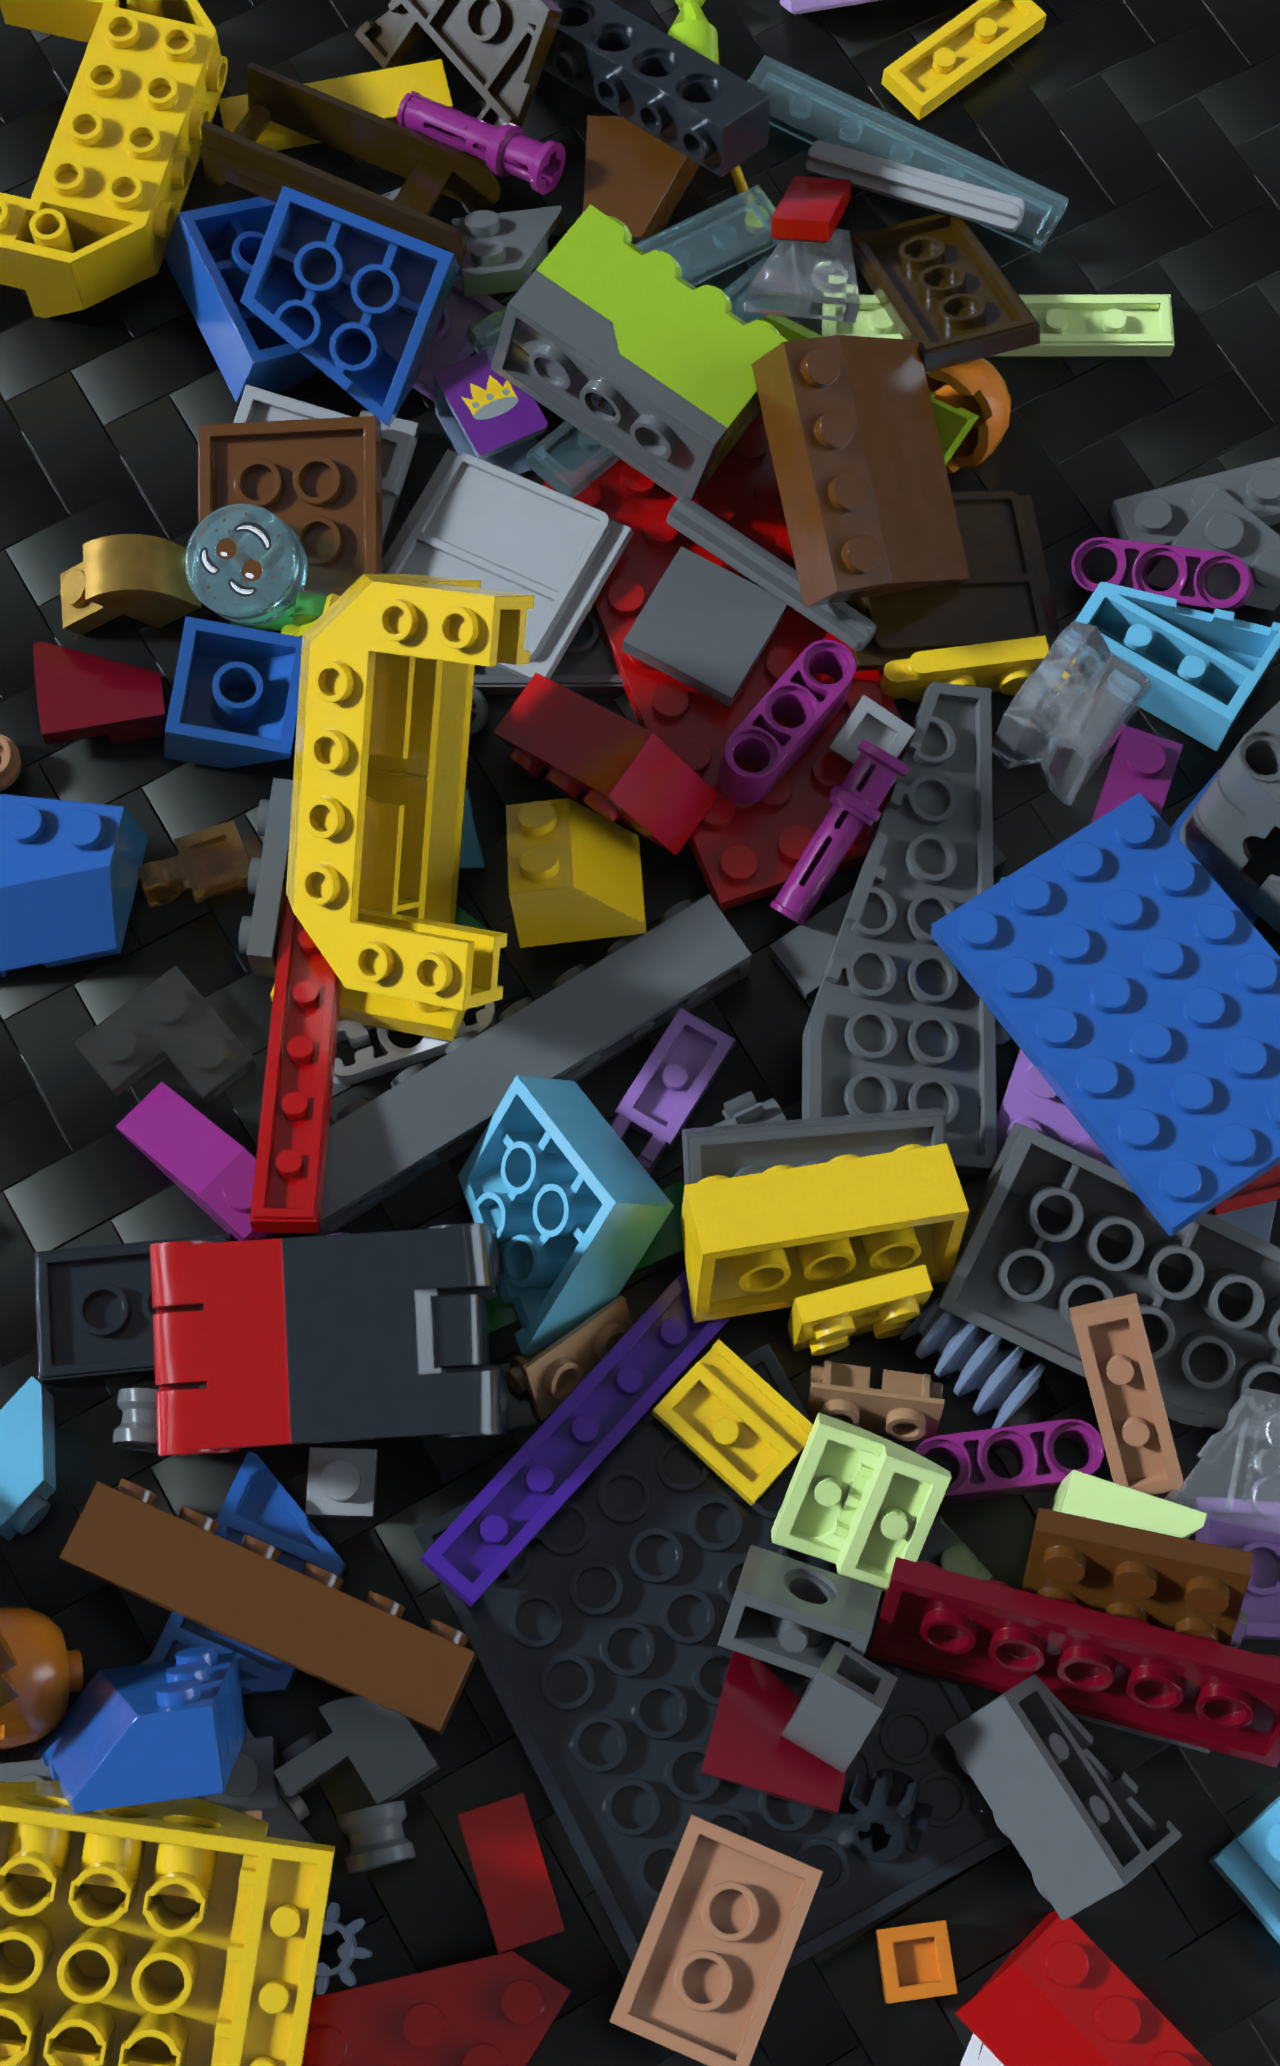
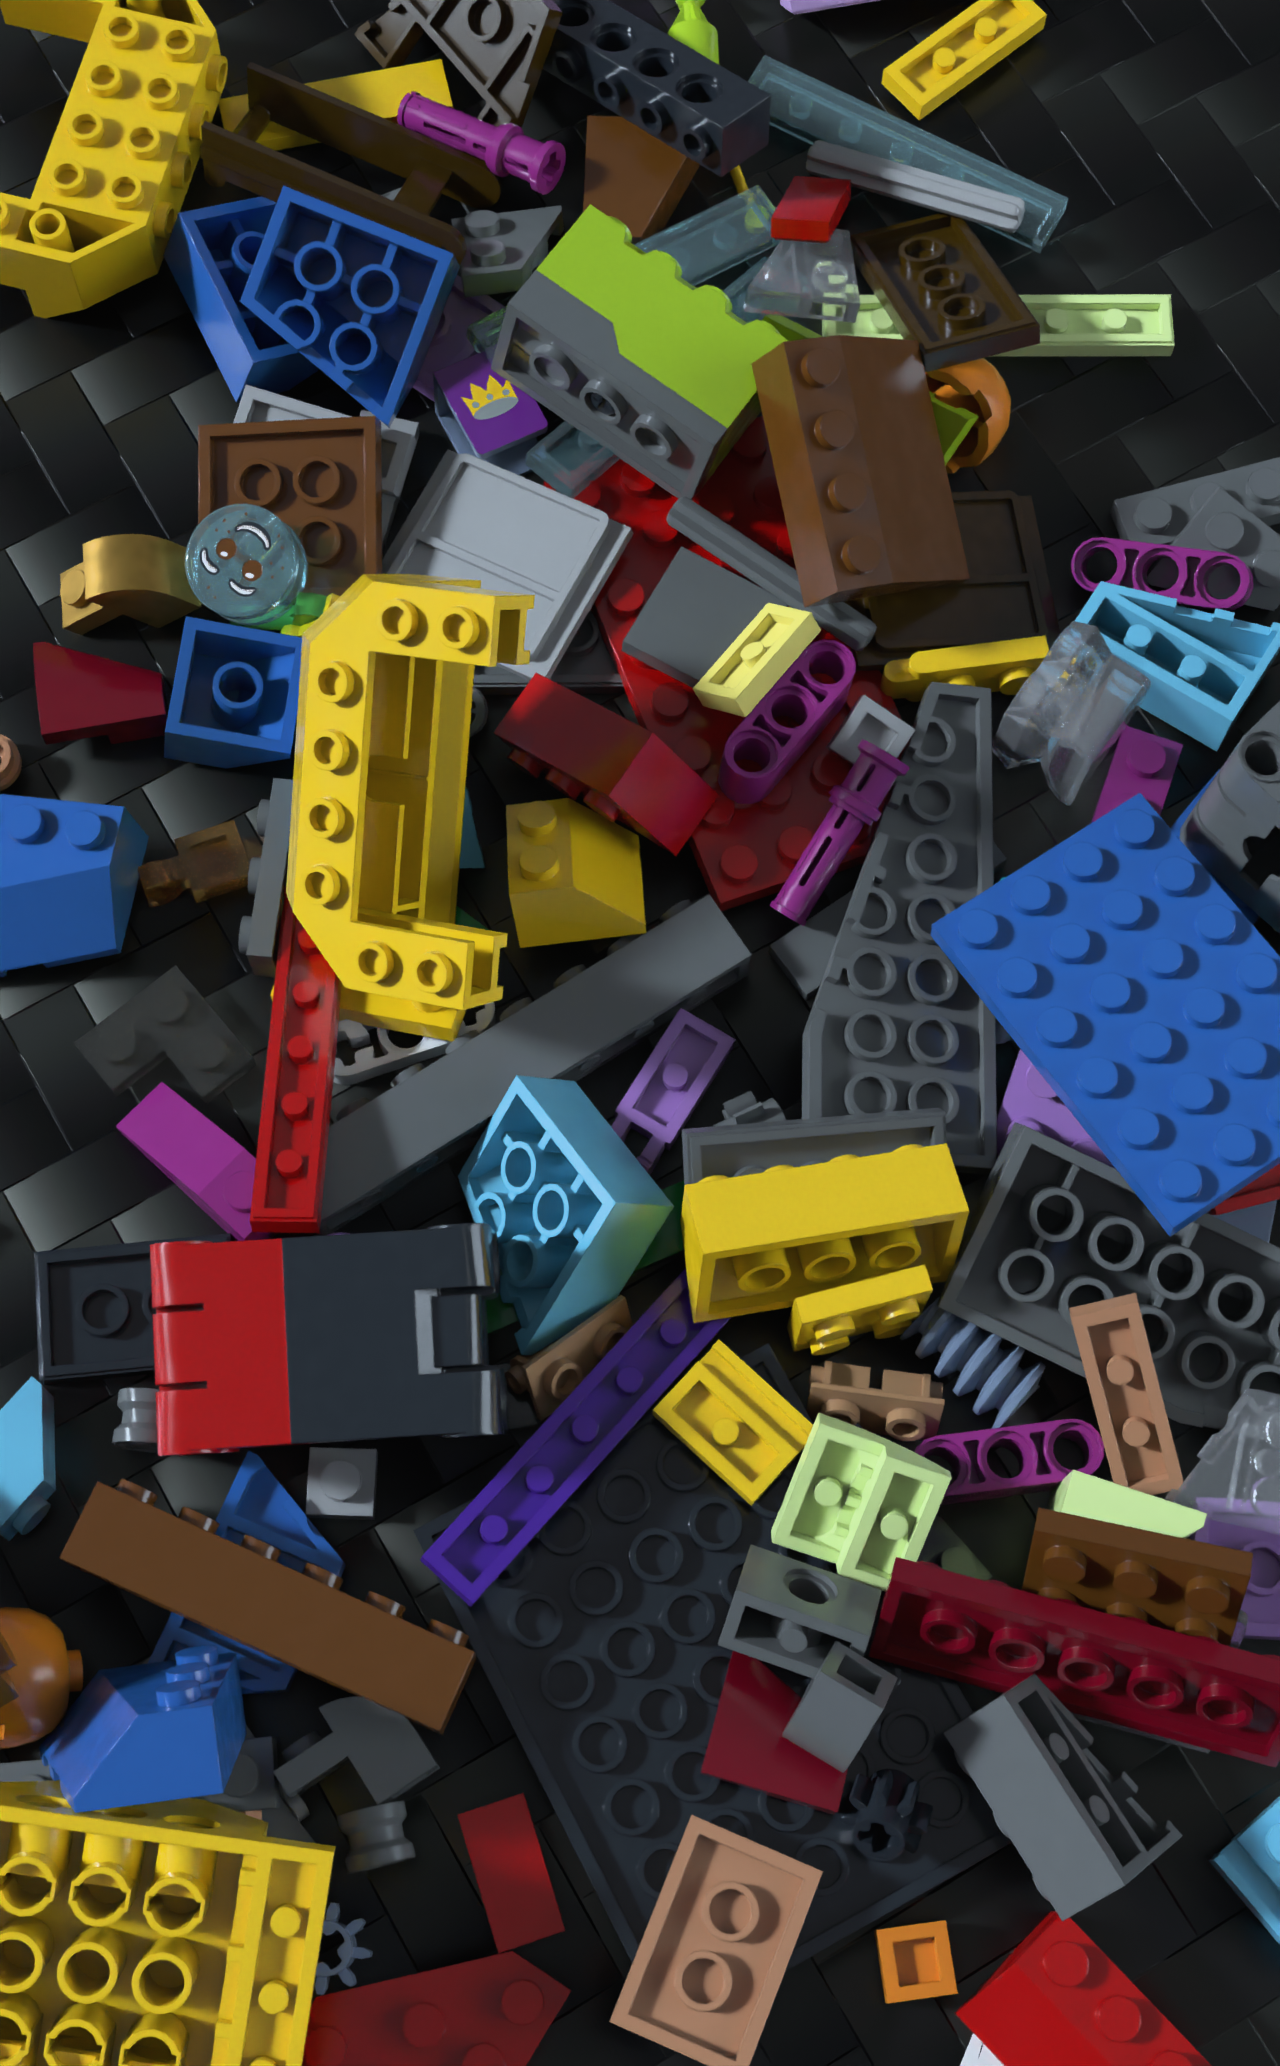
none -> light yellow plate [693,603,821,717]

